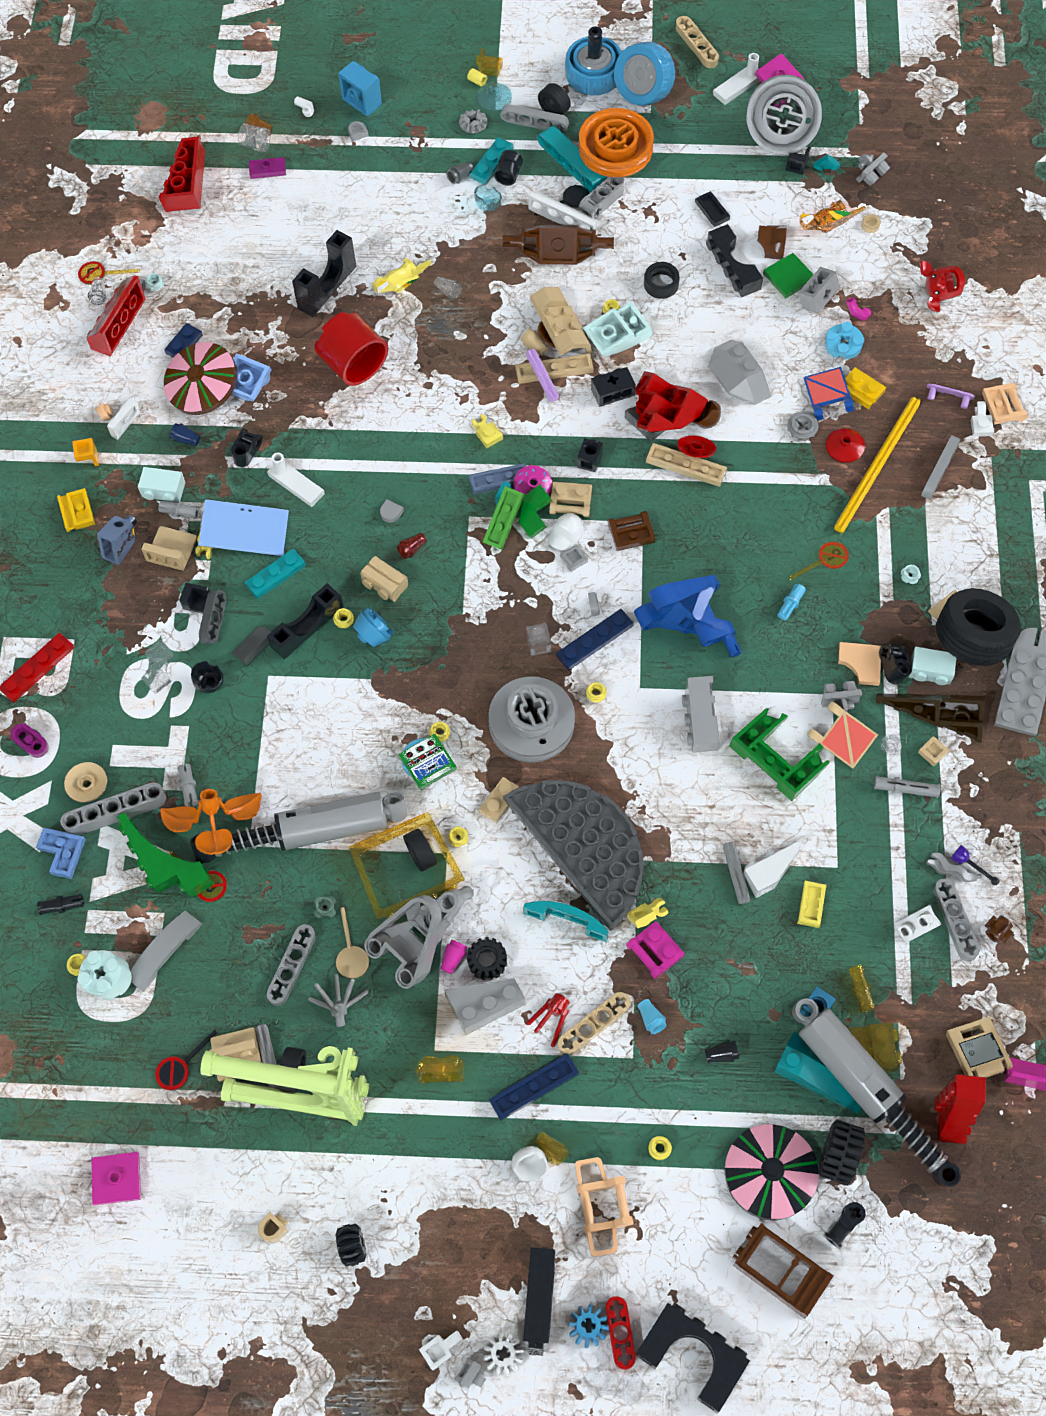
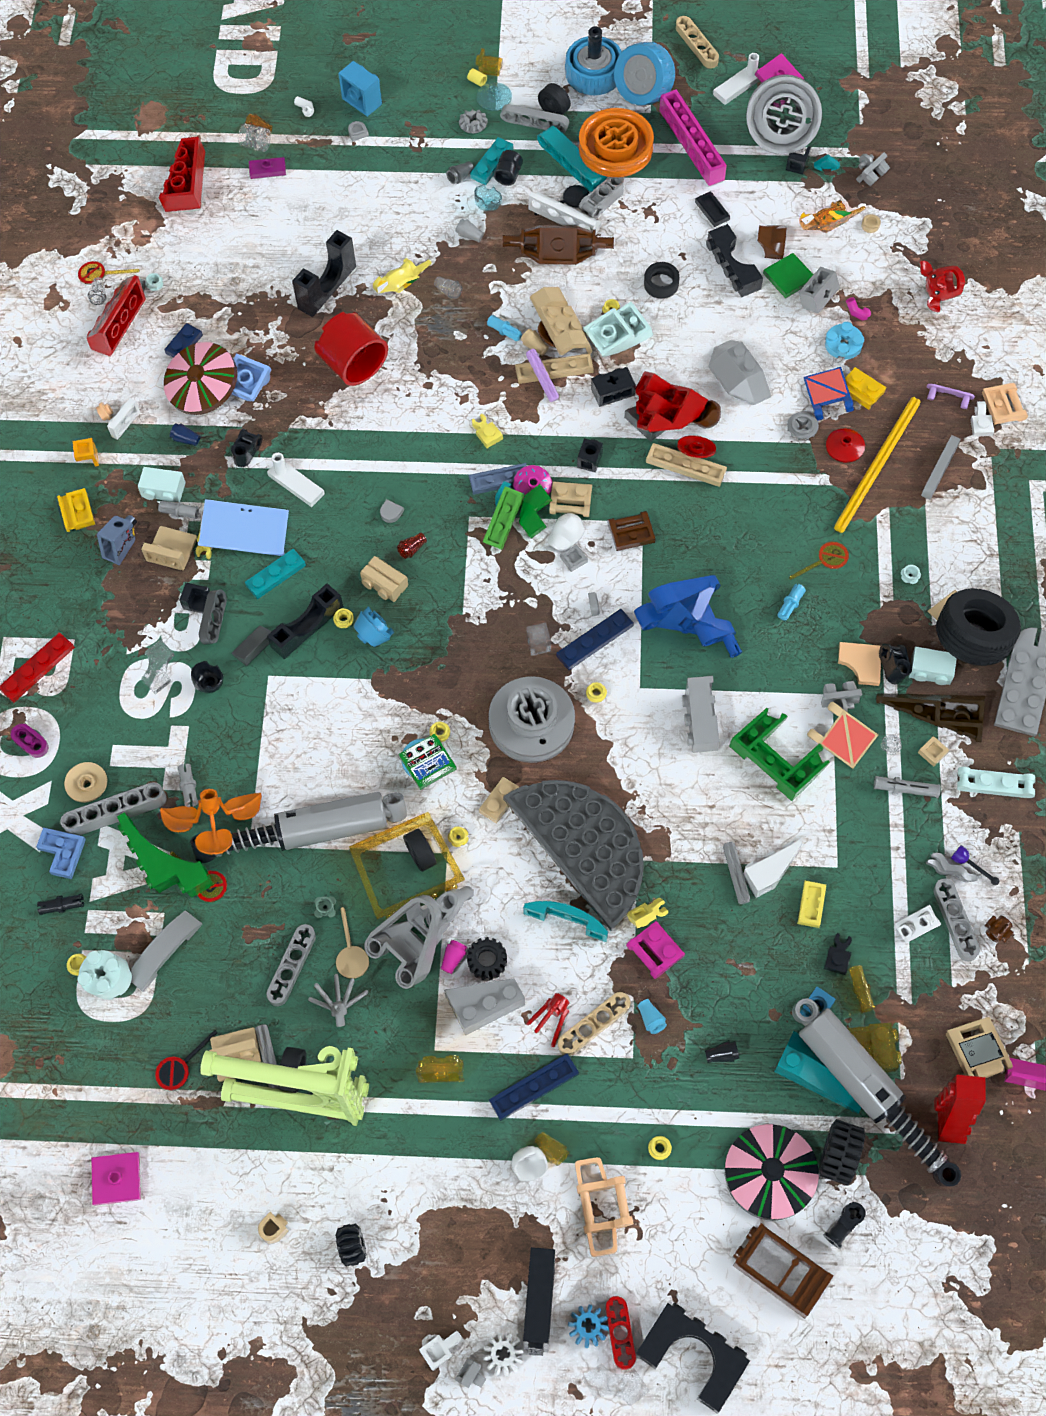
none -> light grey cone [455,219,484,242]
none -> medium azure axle [487,315,522,341]
none -> dark pink brick [659,89,727,186]
none -> black plate [824,933,852,975]
none -> light aqua plate [957,767,1035,798]

